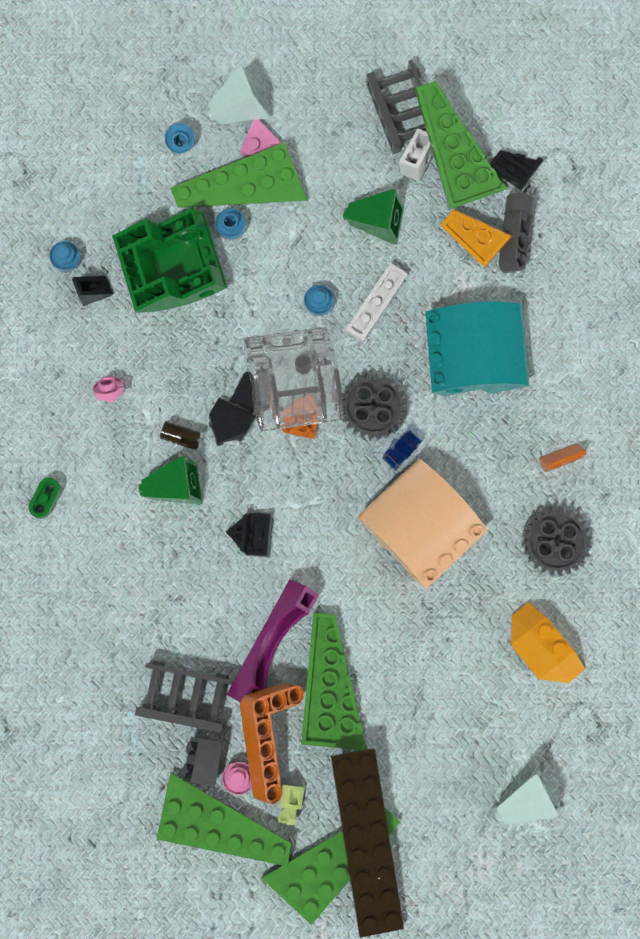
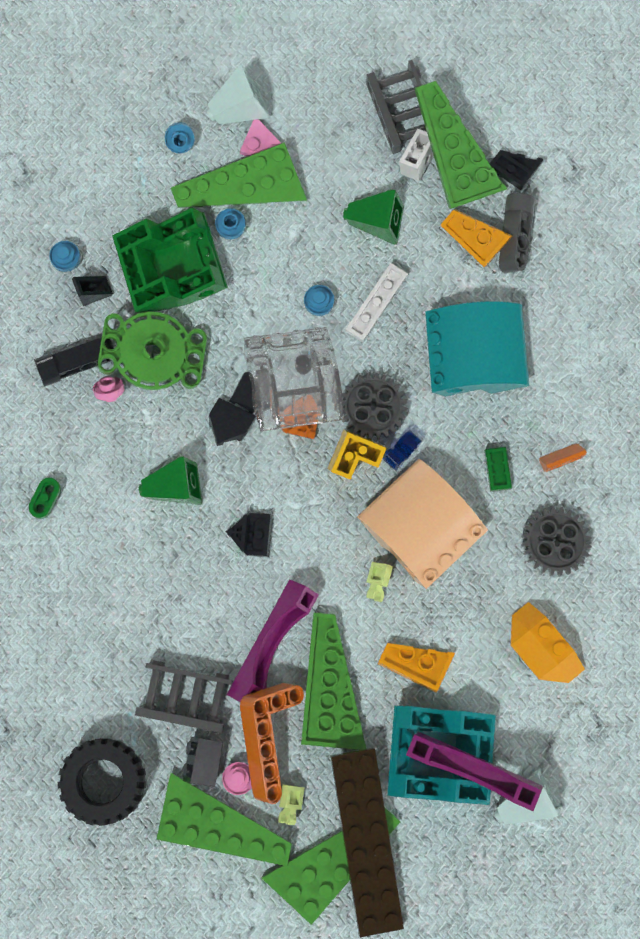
dark brown hinge [160,421,201,449] -> none
none -> black beam [34,337,114,387]
none -> black tyre [58,738,147,826]
none -> bright green piece [98,311,207,390]
none -> yellow brick [327,429,387,480]
none -> yellowish green plate [366,562,393,602]
none -> light orange wing [377,643,455,693]
none -> teal slope [387,706,496,805]
none -> magenta arch [406,731,544,811]
none -> green plate [484,447,512,492]

